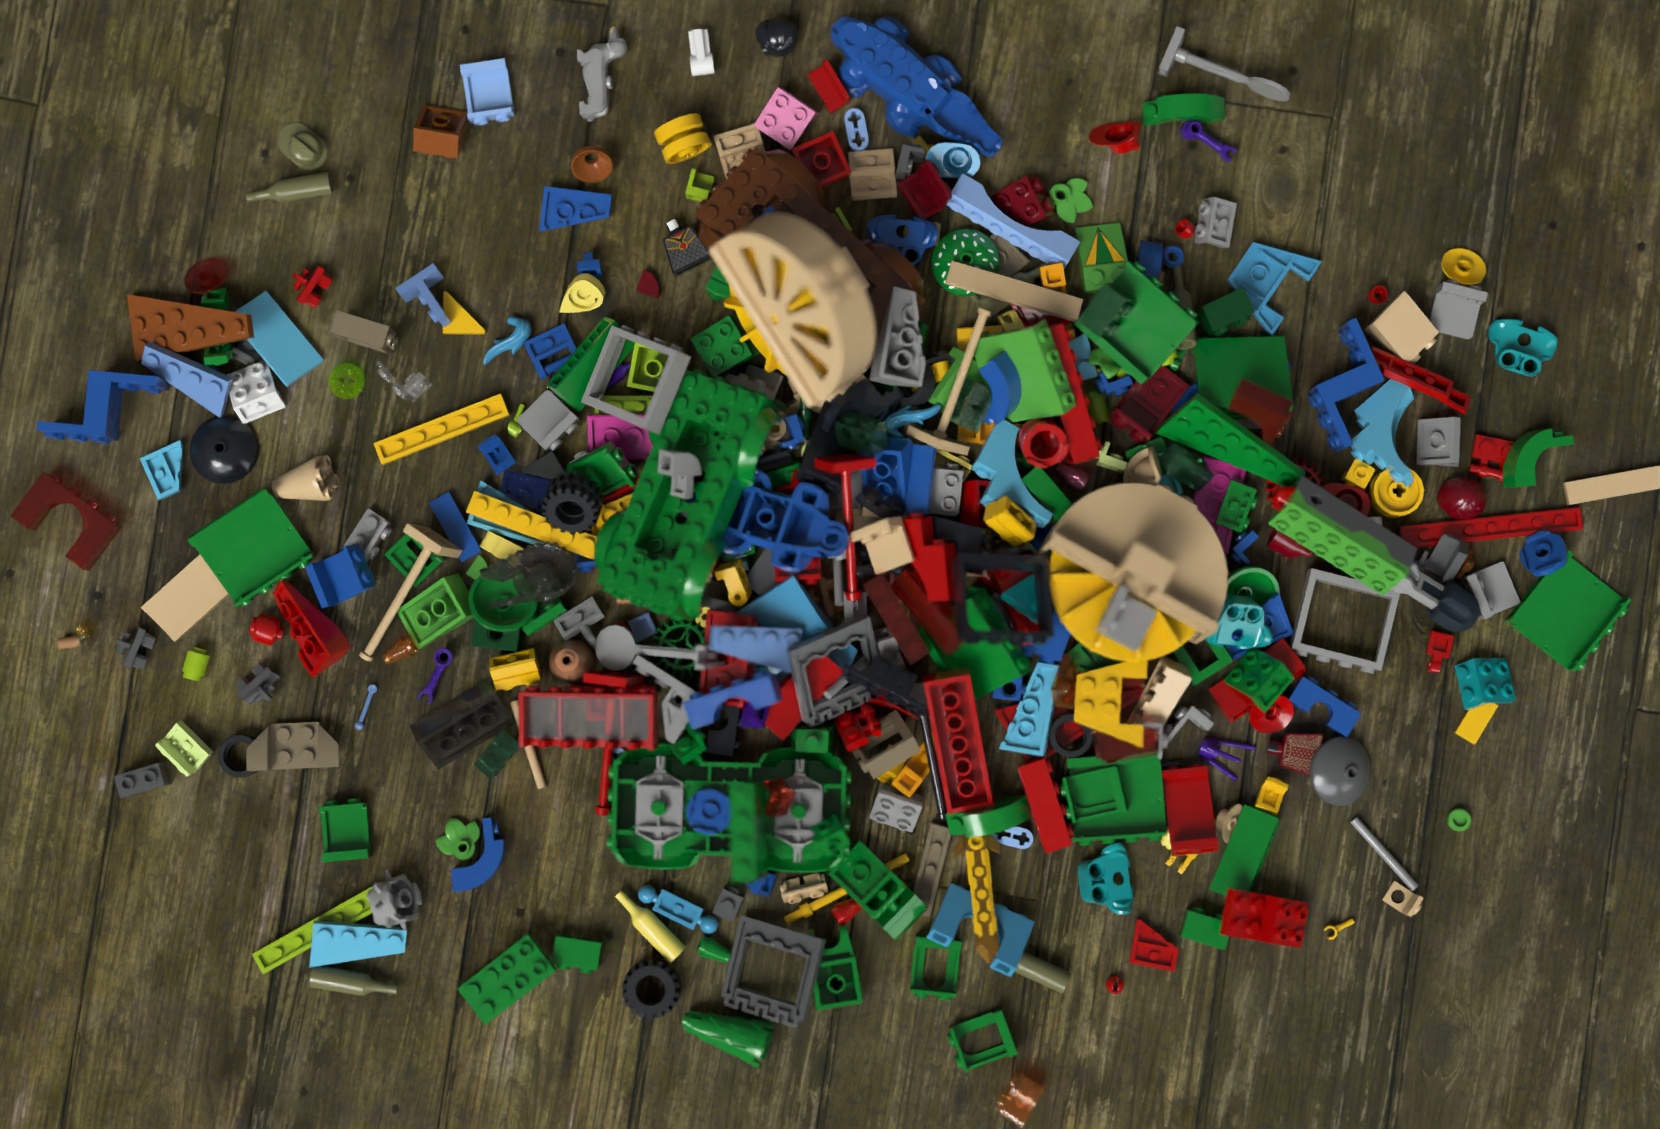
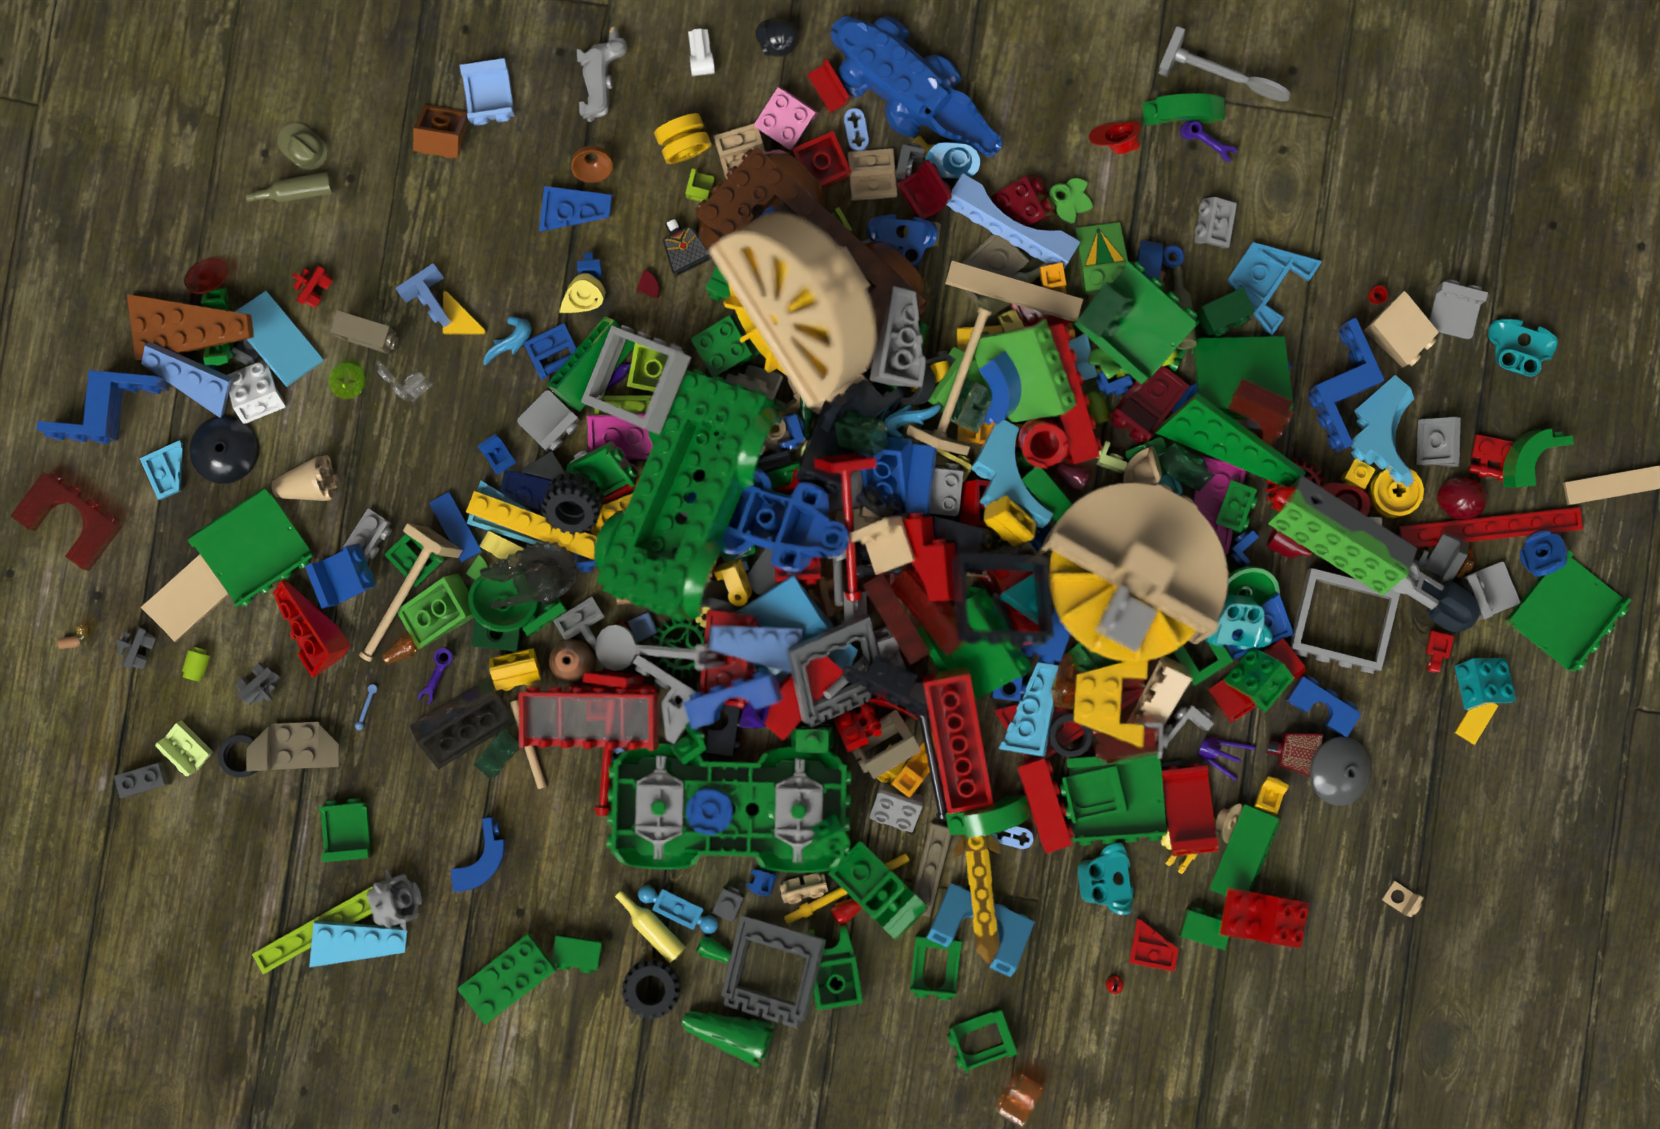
red head [248,613,284,646] -> none
olive piece [310,966,399,996] -> none
yellow plate [373,394,510,465] -> none
bright green plate [436,818,480,860] -> none
lime hand [508,404,525,437] -> none
light grey brick [658,449,701,499] -> none
green panel [730,783,768,882] -> none
clear red bracket [763,779,795,817] -> none
green dish [932,229,1000,297] -> none
olive piece [1014,951,1071,994] -> none
red hinge [1175,219,1195,239] -> none
red dish [1249,695,1294,733] -> none
yellow hand [1323,918,1354,940] -> none
light grey bar [1350,816,1419,891] -> none
red wedge [1371,346,1472,414] -> none
yellow dish [1441,248,1486,285] -> none
bright green tile [1446,808,1471,831] -> none

